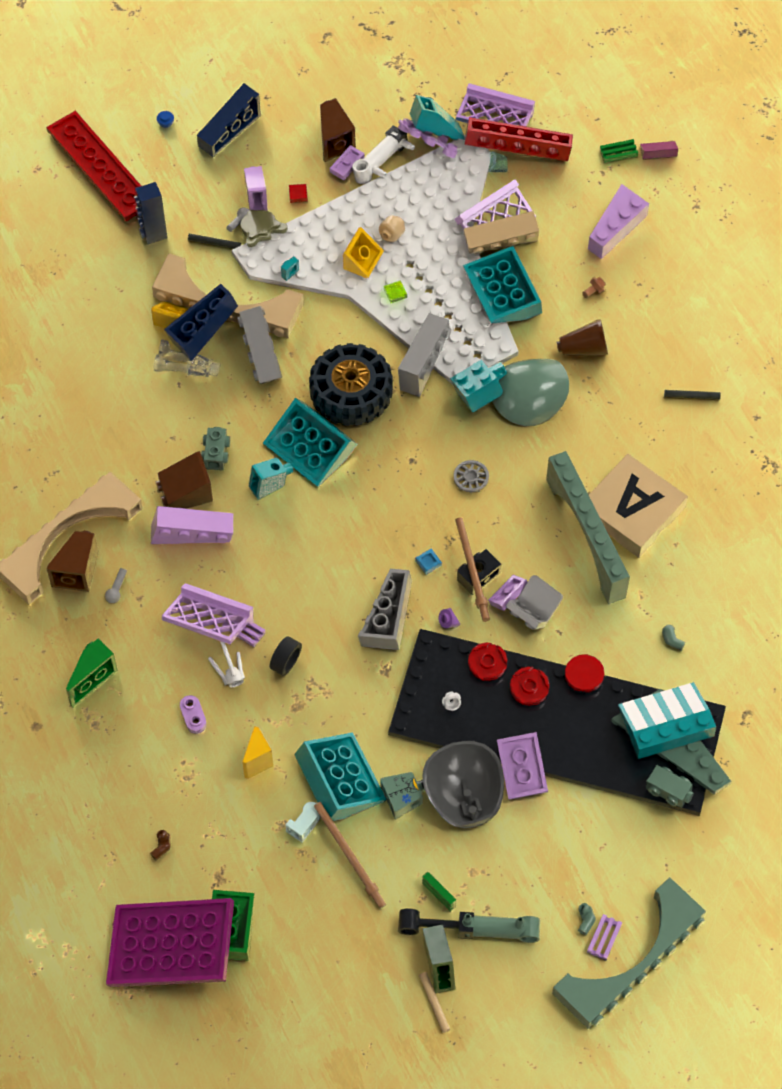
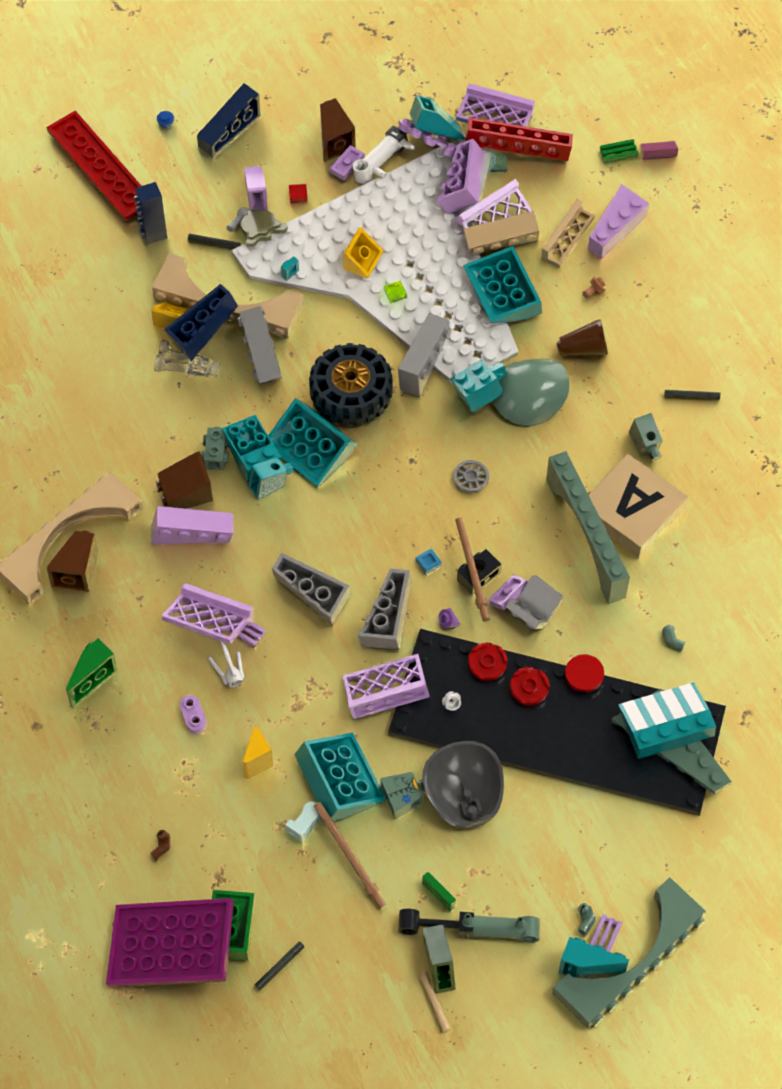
light grey bar [105,568,127,603] -> none
black tyre [269,636,302,676] -> none
tan head [379,215,405,242] -> none
lavender plate [497,732,548,800] -> none
sand green brick [646,765,694,808] -> none
none -> teal slope [222,415,281,483]
none -> pearl dark grey bar [254,941,305,990]
none -> light grey wedge [272,553,351,626]
none -> lavender fence [343,654,430,719]
none -> lavender wedge [437,139,484,214]
none -> tan fence [541,199,595,268]
none -> teal slope [558,937,629,979]
none -> sand green torso [629,413,662,461]

